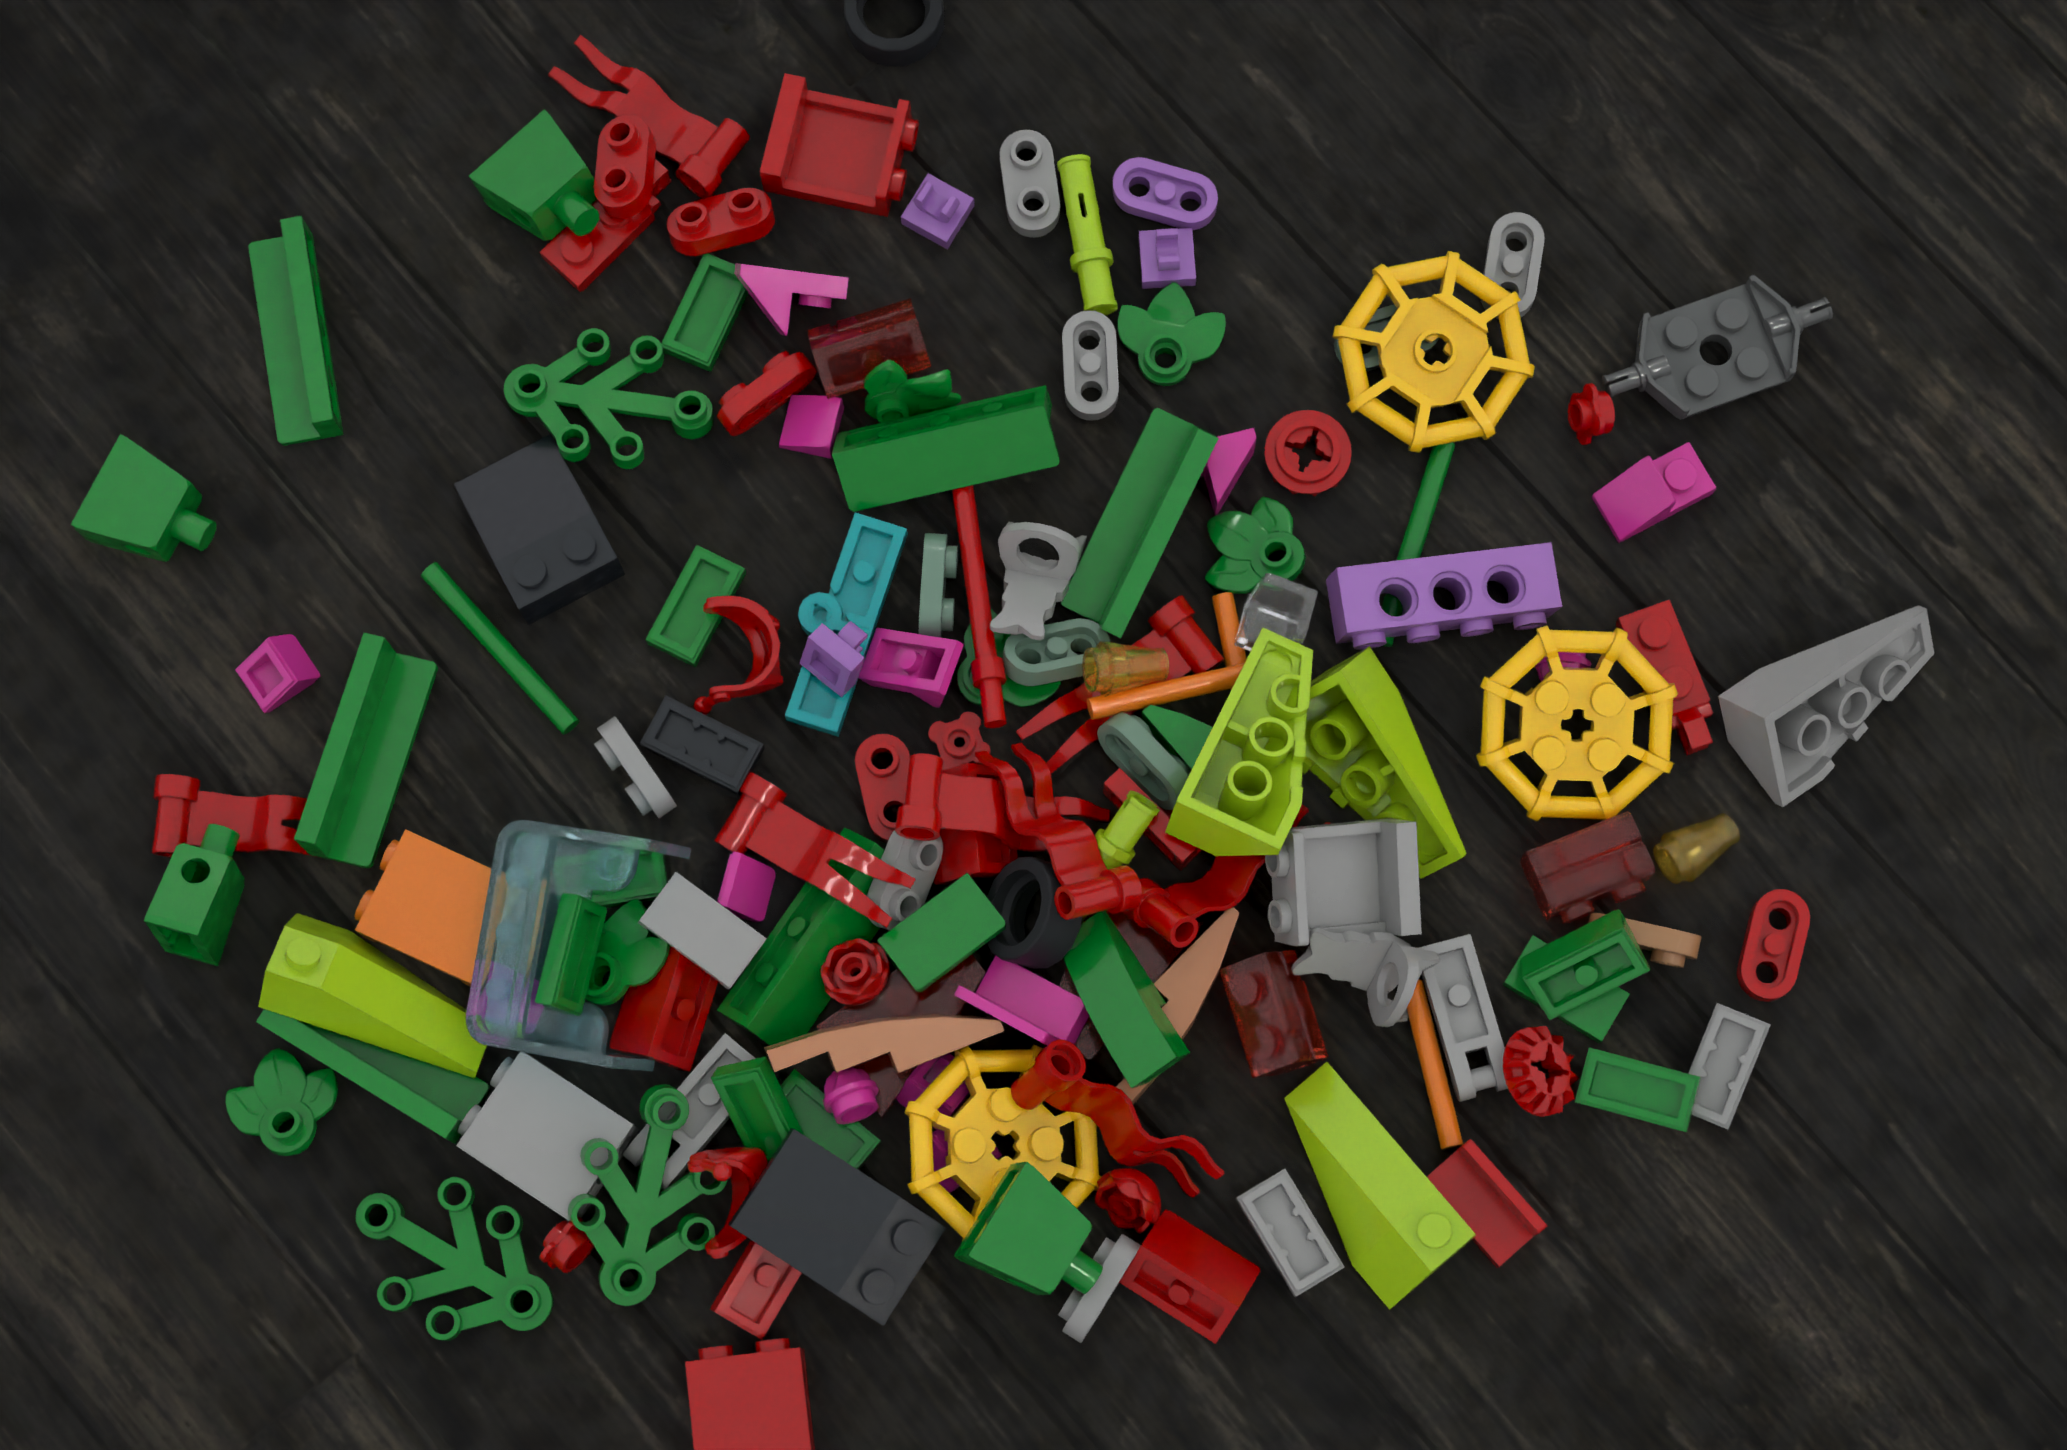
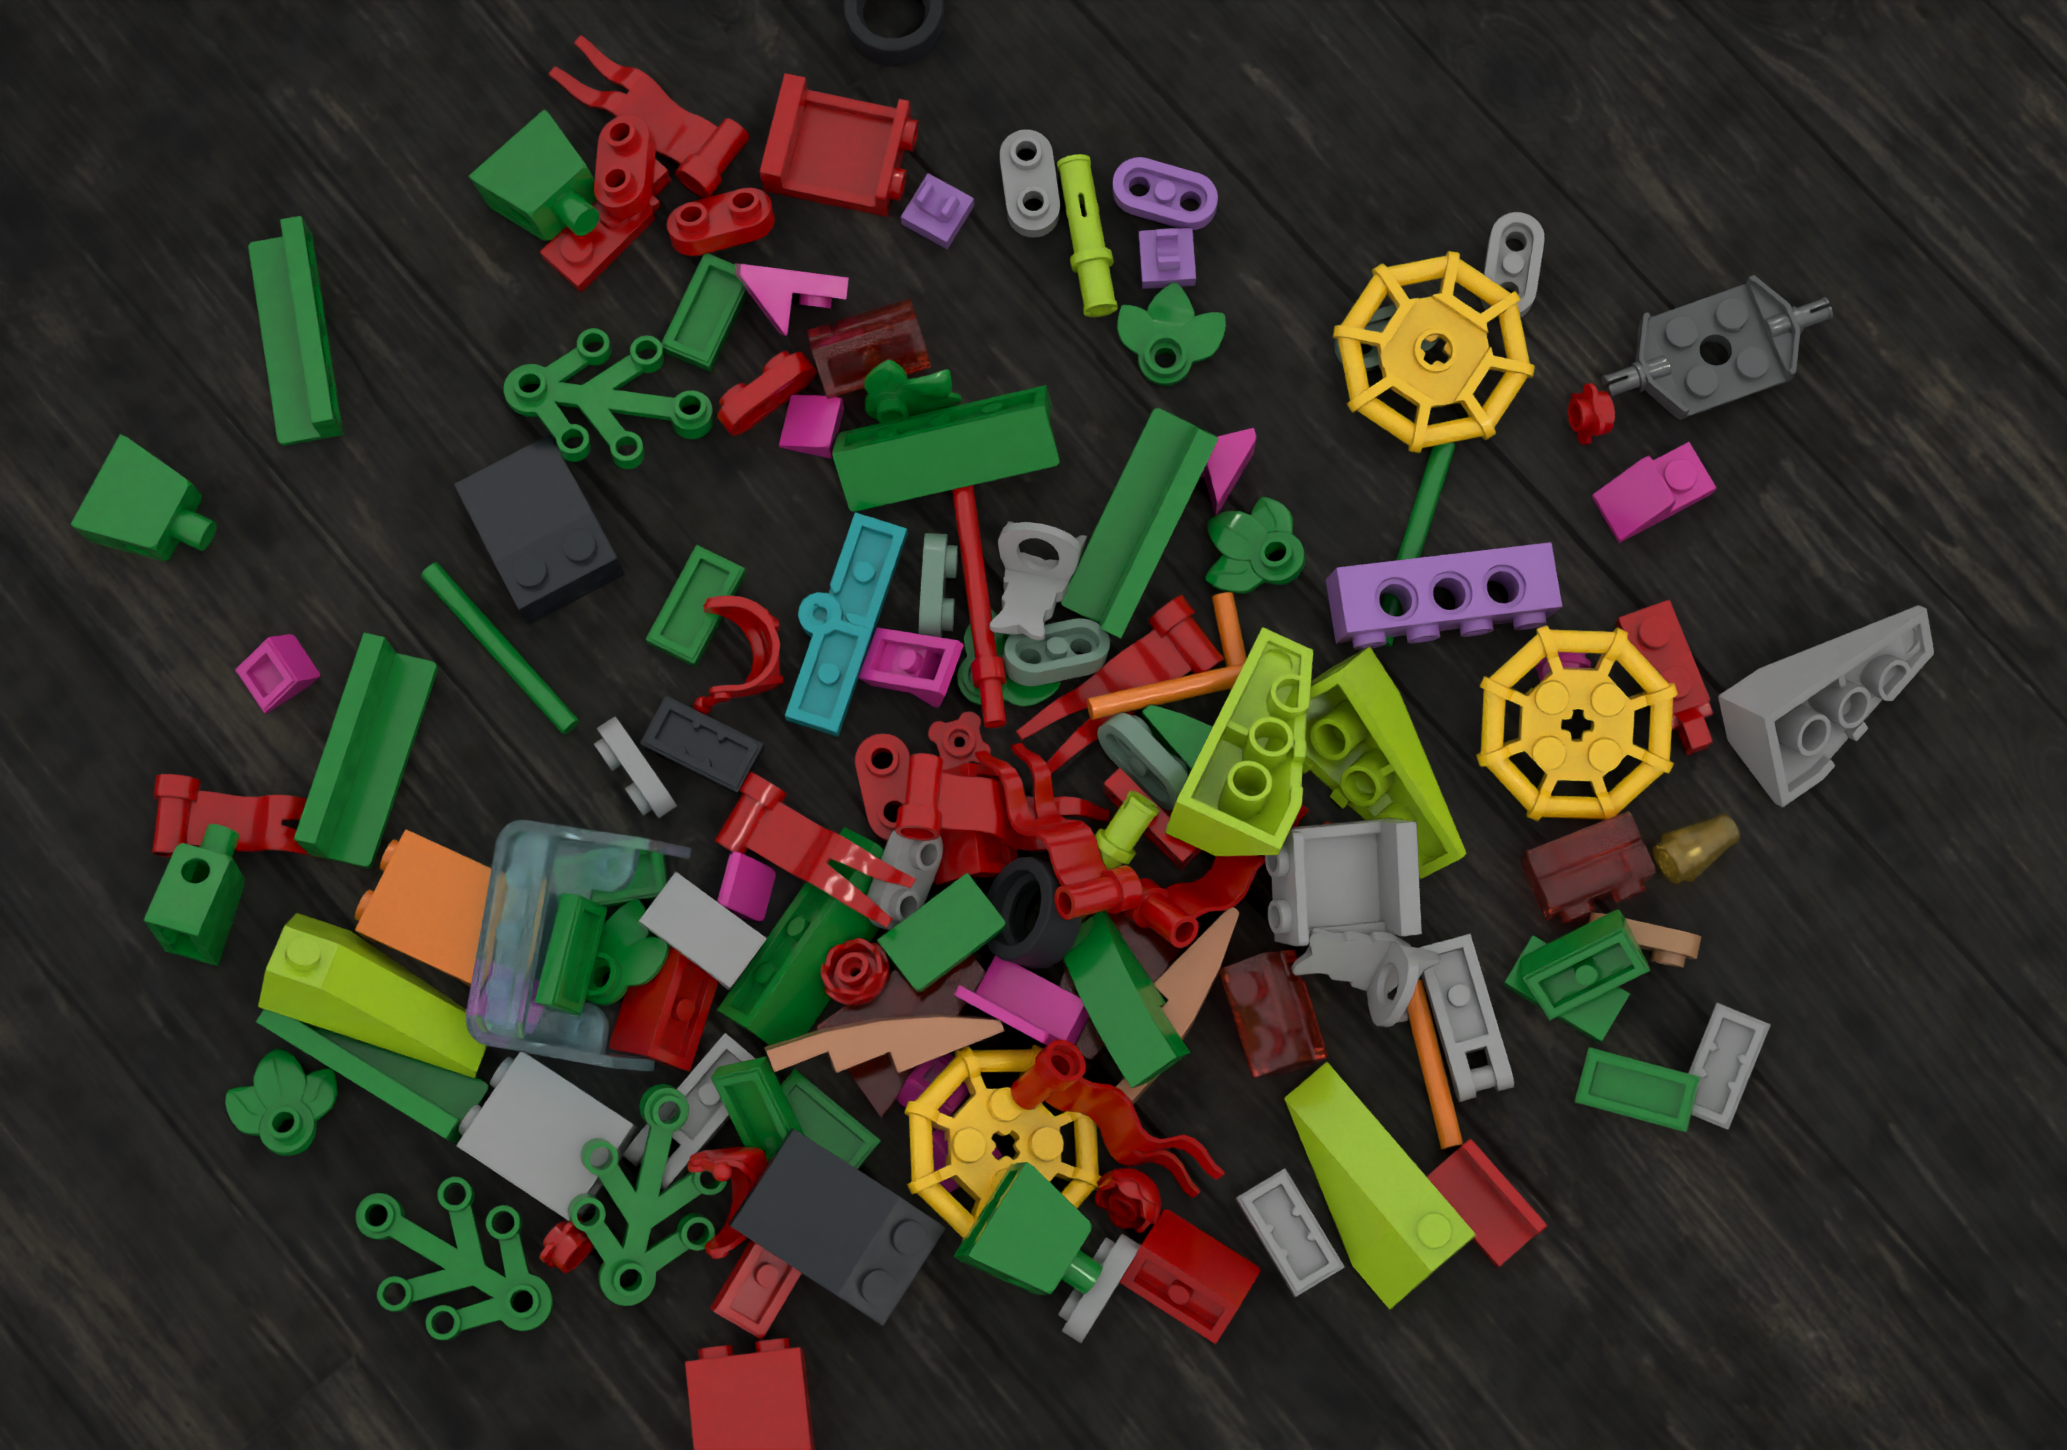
medium lavender tile [800,621,868,698] -> none
dark pink plate [823,1067,879,1124] -> none
light grey plate [1062,310,1119,420] -> none
clear yellow cone [1082,641,1169,697] -> none
clear panel [1234,573,1318,651] -> none
red gear [1264,410,1352,496] -> none
red gear [1503,1026,1579,1117] -> none
red plate [1737,889,1810,1002] -> none

